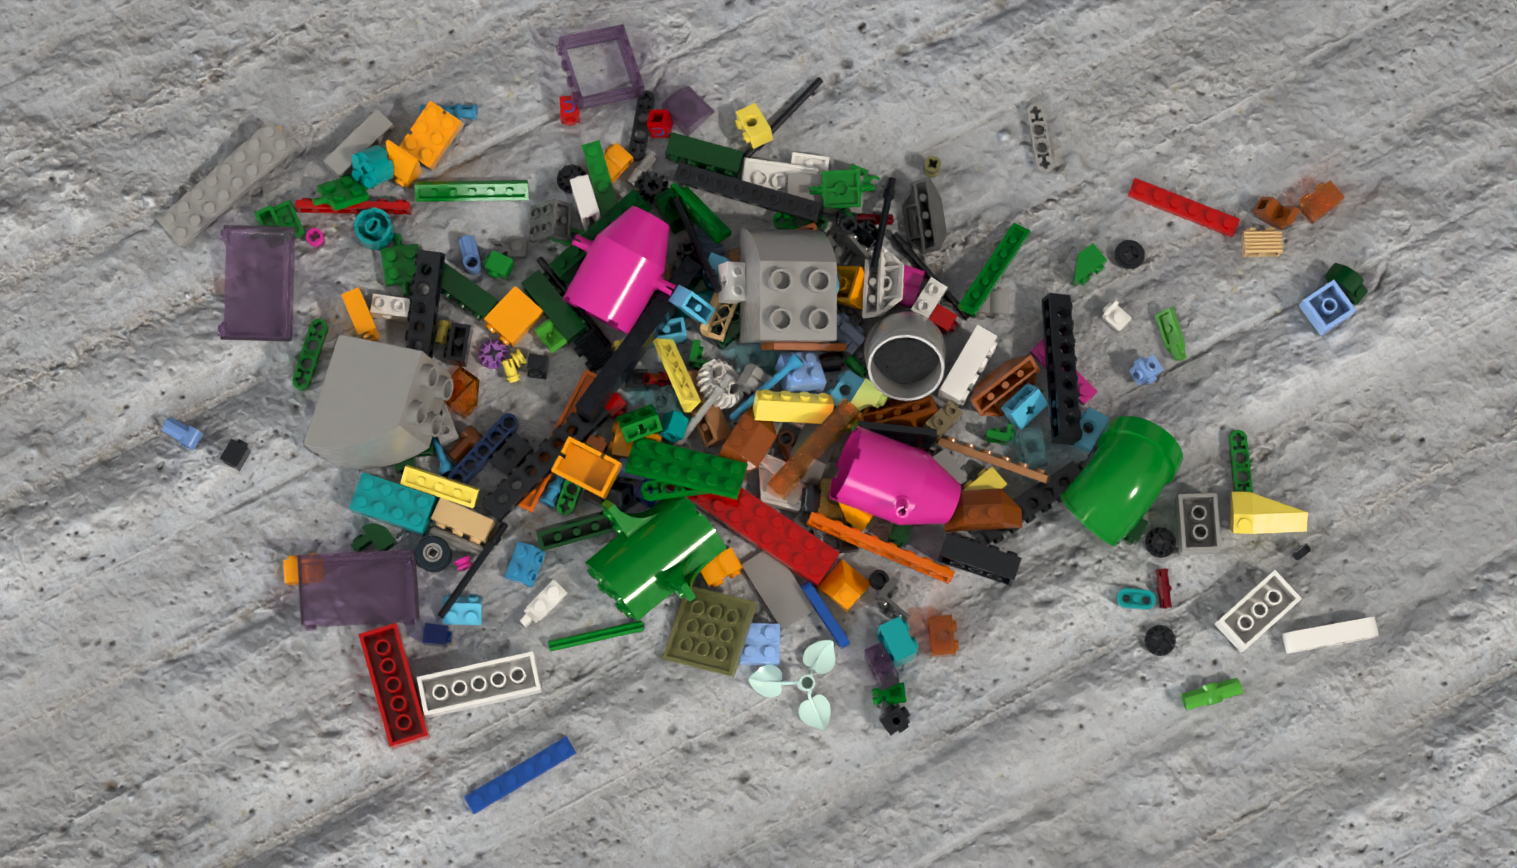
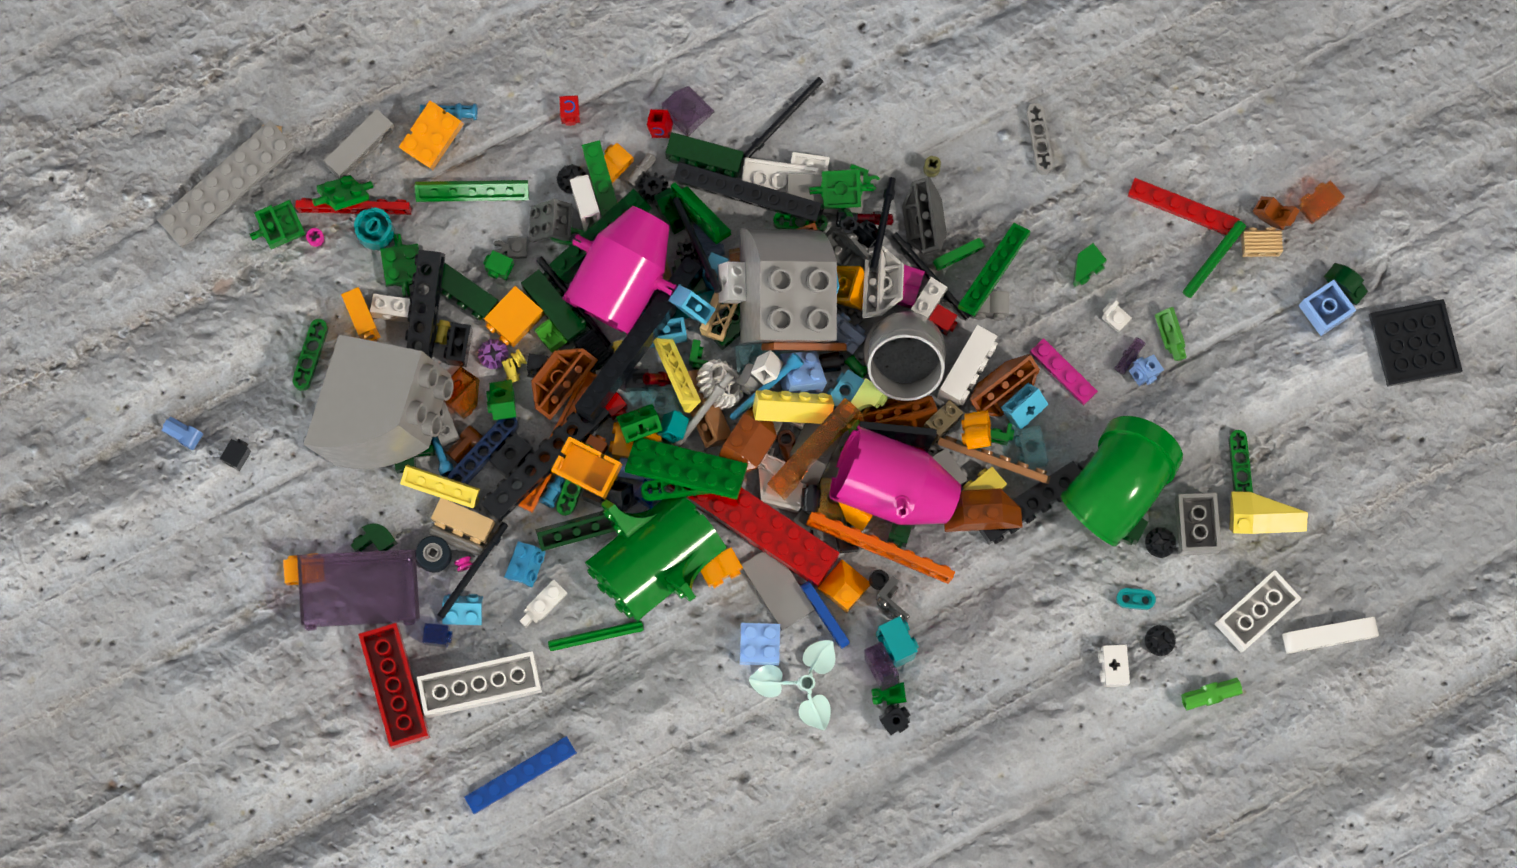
clear purple windscreen [218,225,295,342] -> none
teal brick [349,472,438,537] -> none
teal brick [351,145,394,189] -> none
light orange slope [386,139,422,189] -> none
medium blue piece [458,235,482,275] -> none
clear purple window [556,24,645,110] -> none
black beam [629,90,655,162] -> none
olive plate [662,586,758,678] -> none
light yellow brick [735,103,773,149] -> none
clear orange brick [927,615,959,658] -> none
black brick [937,532,1022,586] -> none
black brick [1041,293,1083,445] -> none
medium azure brick [1073,407,1109,454] -> none
black gear [1115,240,1145,270] -> none
dark red pin [1156,568,1172,609] -> none
black tile [1292,543,1311,561] -> none
none -> green brick [486,379,516,420]
none -> dark orange wedge [531,348,598,420]
none -> white brick [751,350,783,385]
none -> green beam [933,238,985,271]
none -> light orange brick [961,410,991,450]
none -> white brick [1098,645,1130,687]
none -> clear purple pin [1114,337,1146,375]
none -> green axle [1182,220,1246,298]
none -> black plate [1369,299,1463,387]

